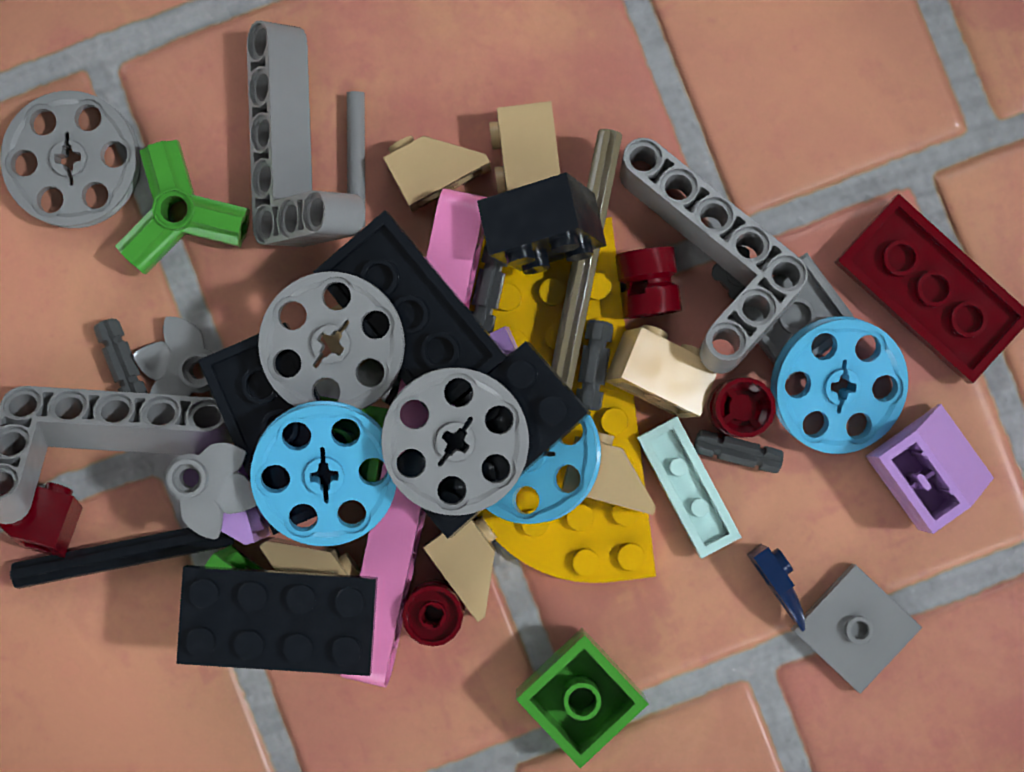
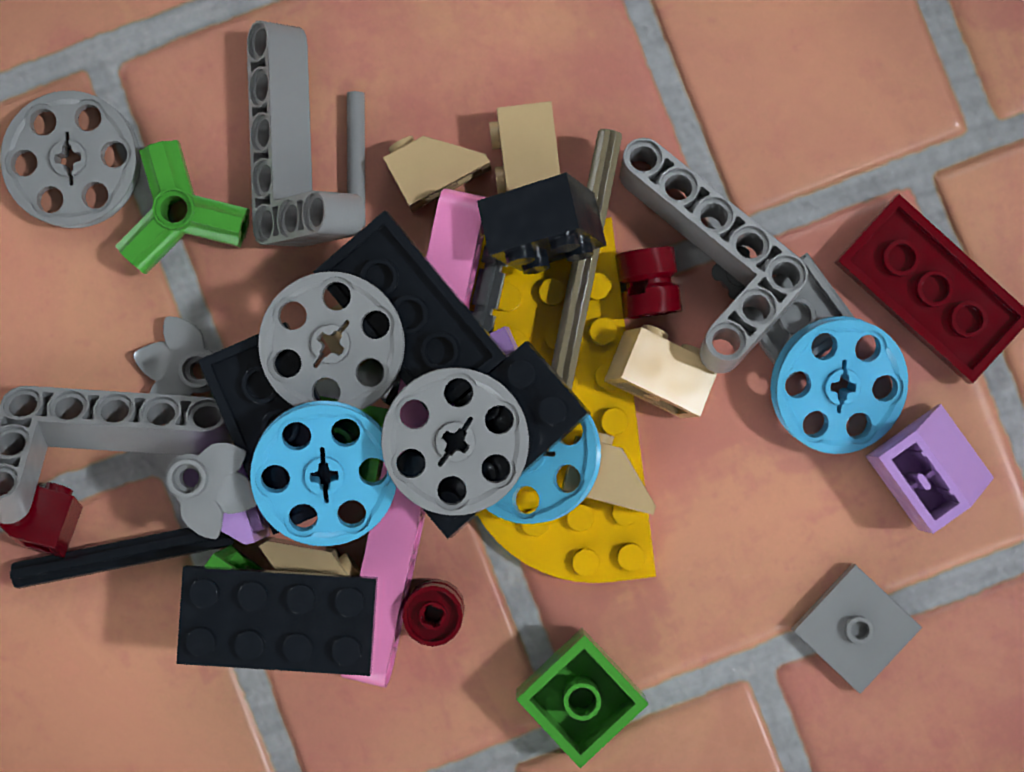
dark grey axle [94,318,148,393] -> none
tan slope [423,516,497,622] -> none
dark grey axle [576,320,614,411] -> none
light aqua plate [636,416,742,559] -> none
dark grey axle [694,430,784,473] -> none
dark red wheel [707,377,776,438] -> none
dark blue plate [747,544,806,632] -> none

